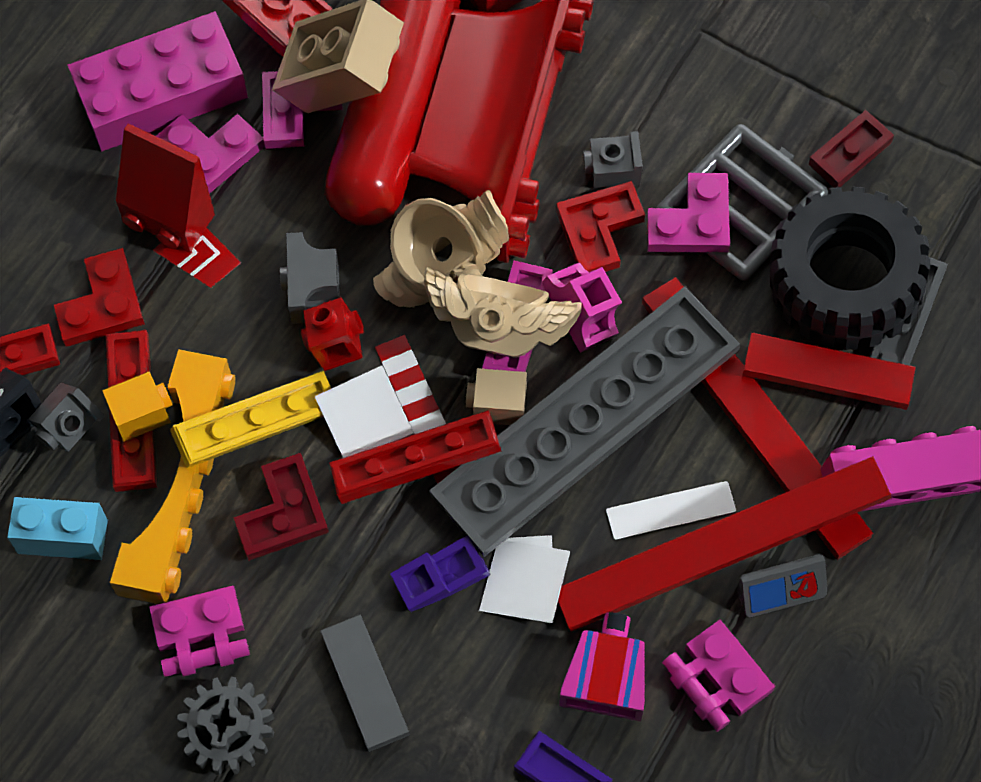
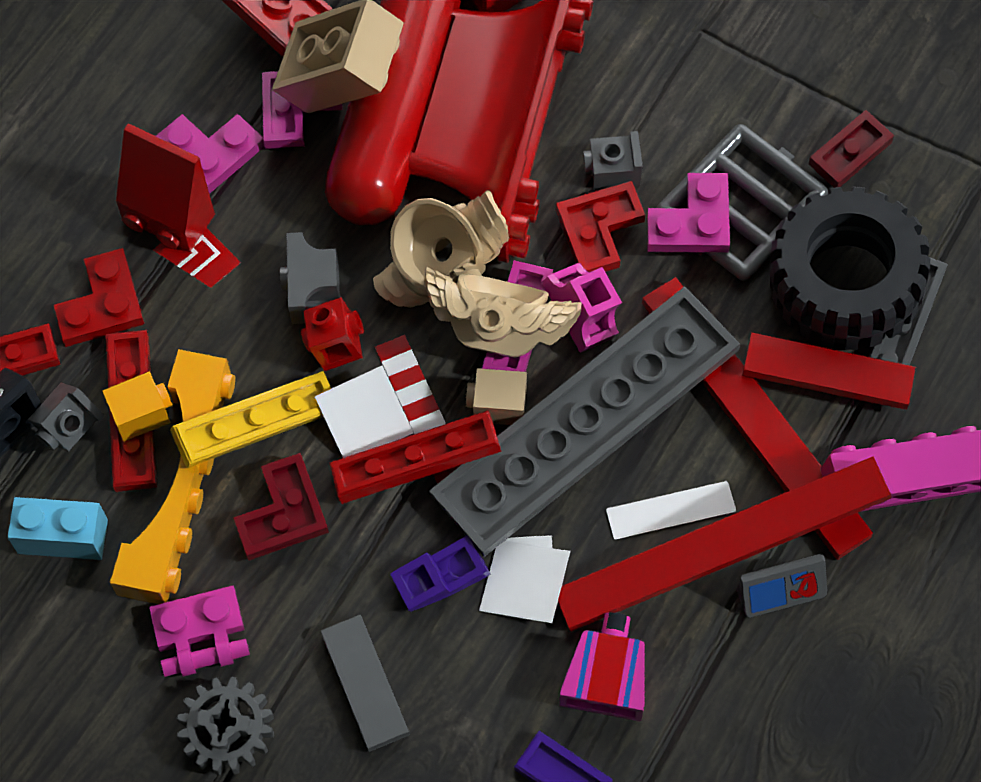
dark pink brick [68,11,248,152] -> none
dark pink plate [662,619,775,732] -> none

